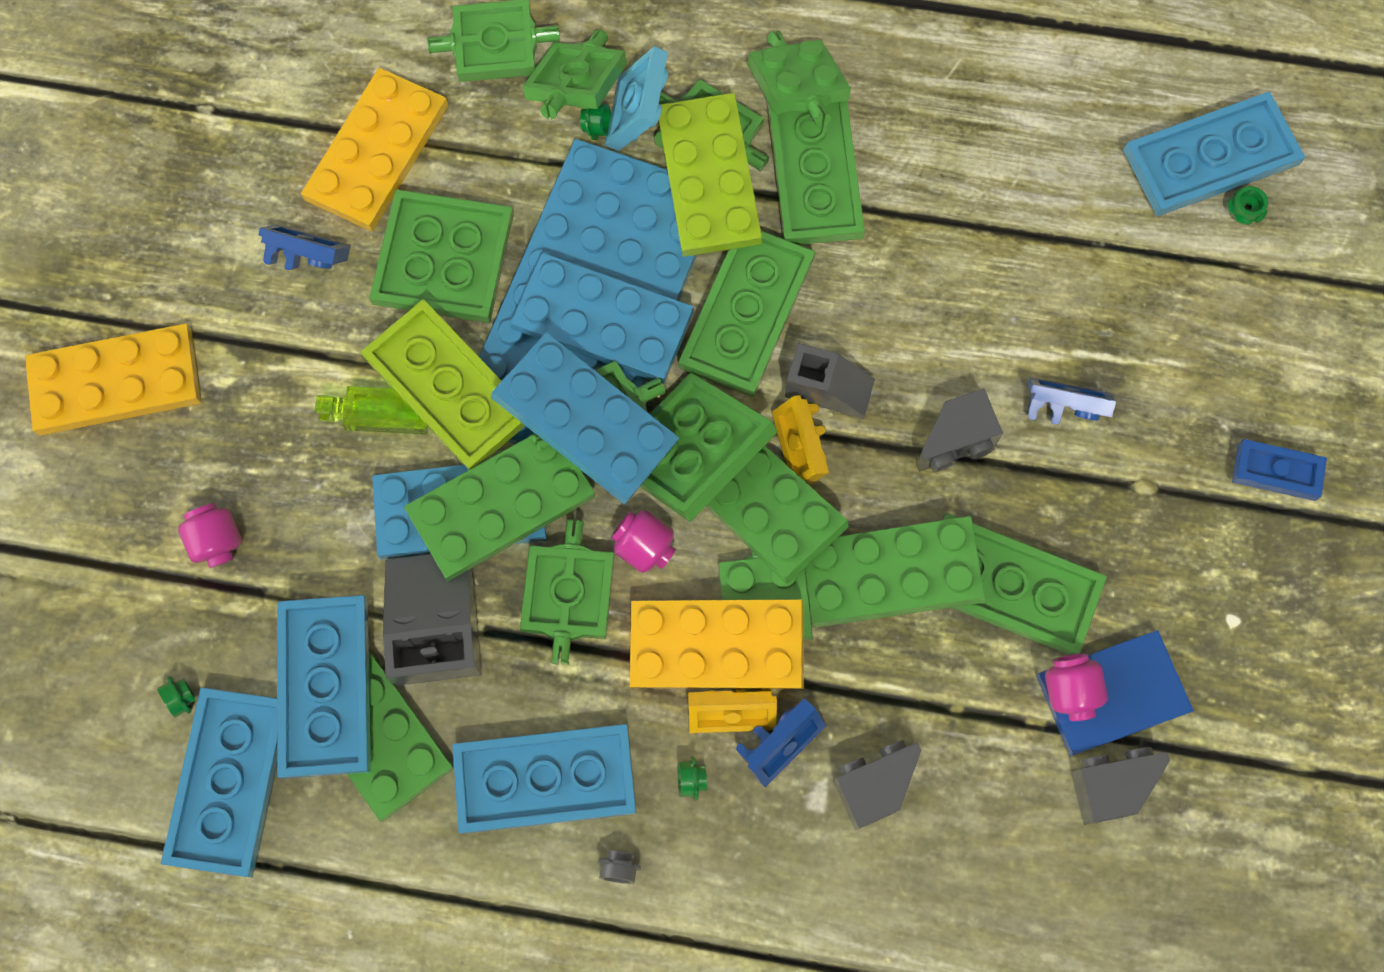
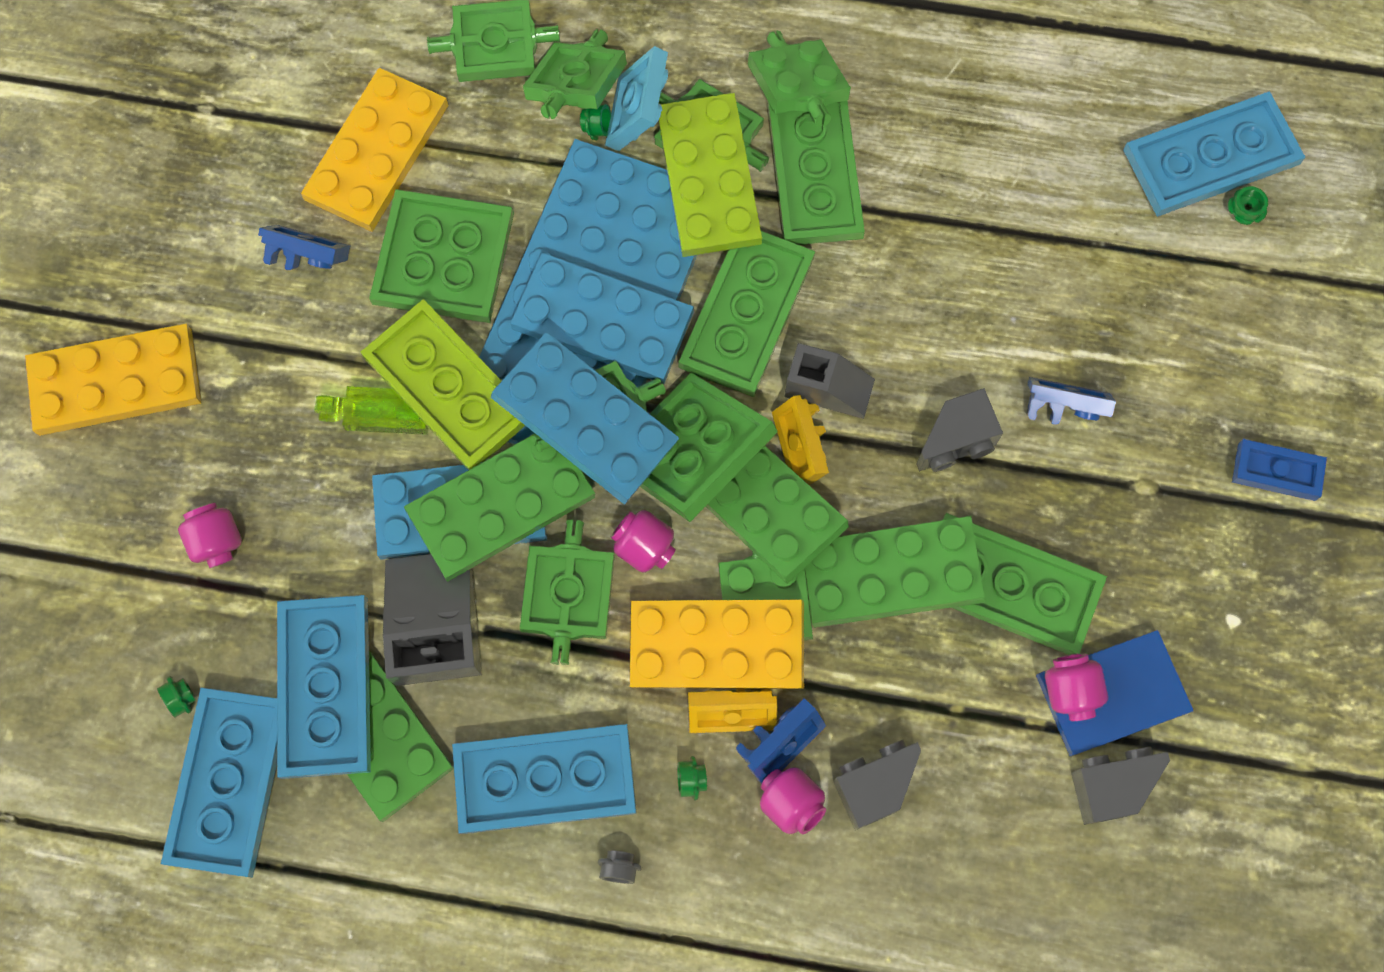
none -> dark pink head [760,767,826,835]

